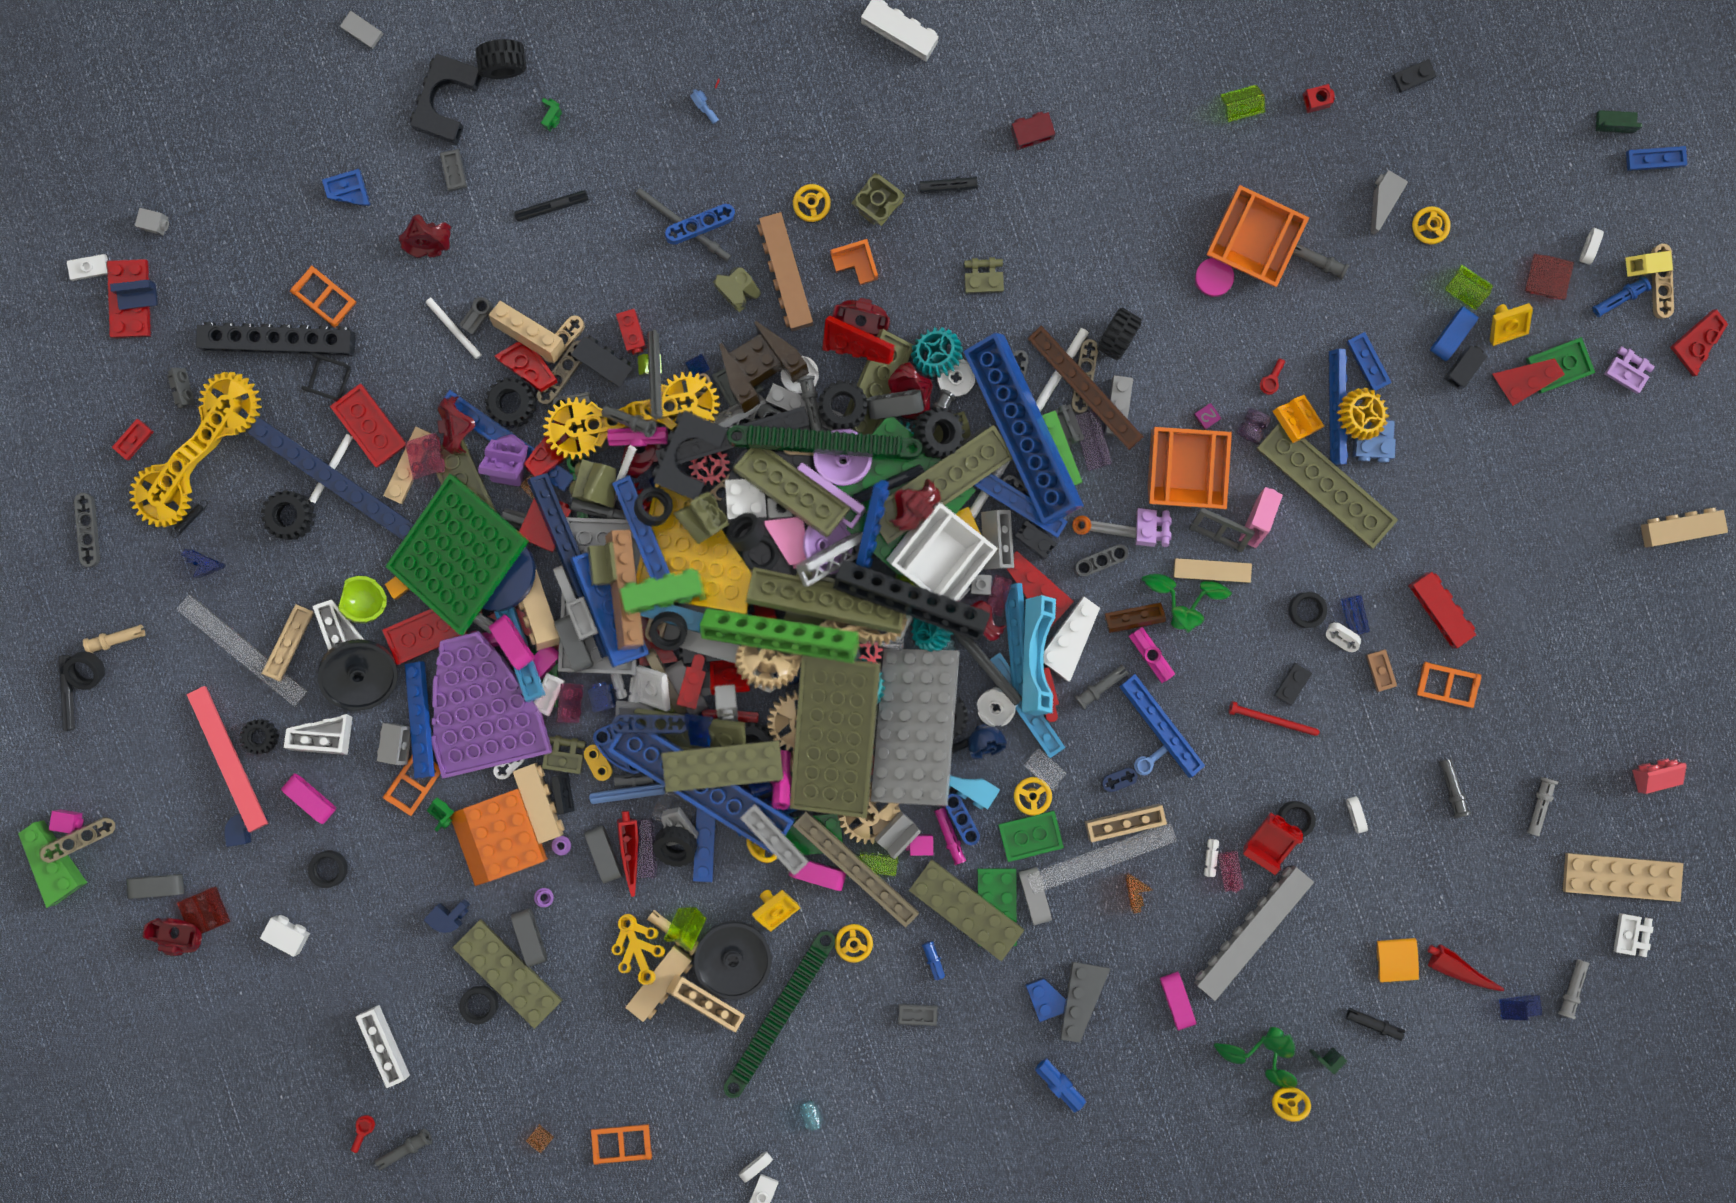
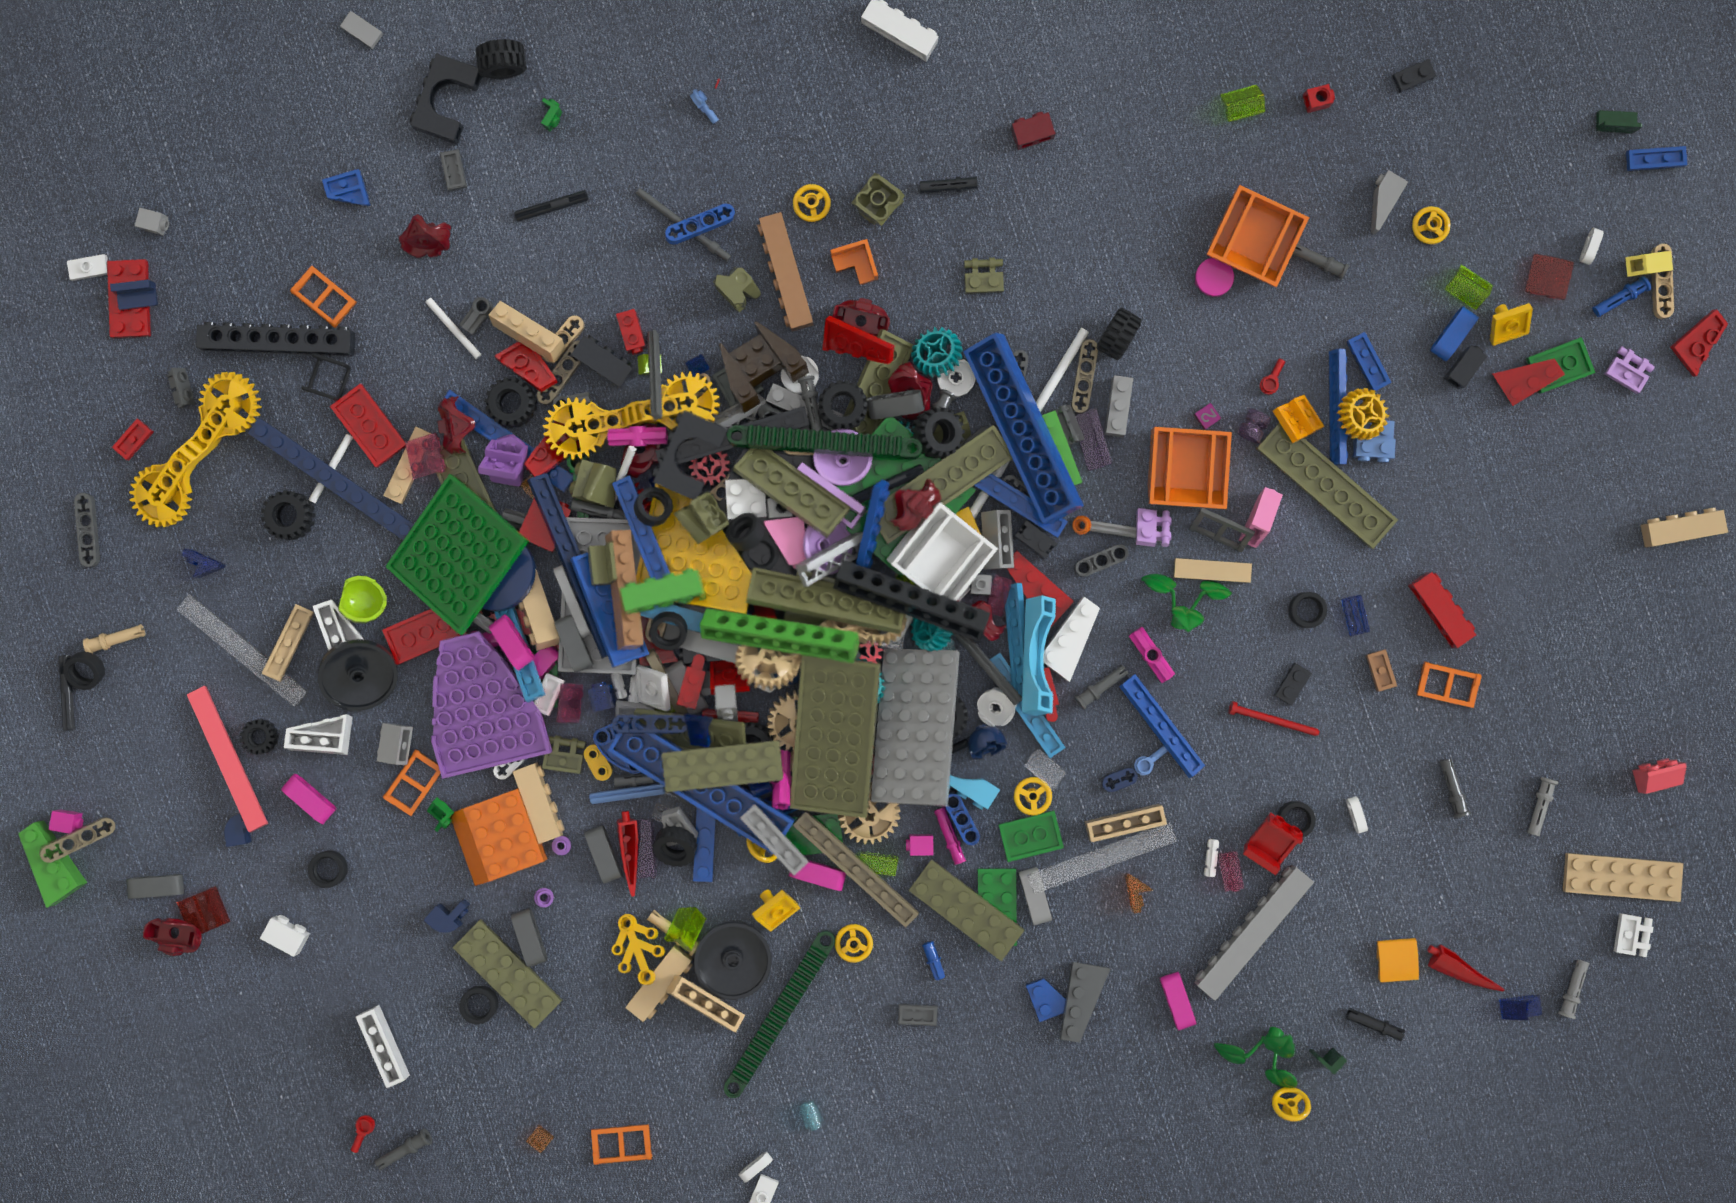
black piece [171,500,208,538] -> none
light orange slope [385,576,410,600] -> none
blue plate [405,661,435,779] -> none
black plate [551,773,575,815] -> none
light grey tile [565,597,598,641] -> none
dark grey pin [602,405,657,438] -> none
light grey panel [874,811,921,859] -> none
reddish brown tile [1027,326,1144,450] -> none
blue piece [1035,1058,1087,1113] -> none
reddish brown plate [1105,602,1166,633] -> none
white beam [1326,622,1361,652] -> none

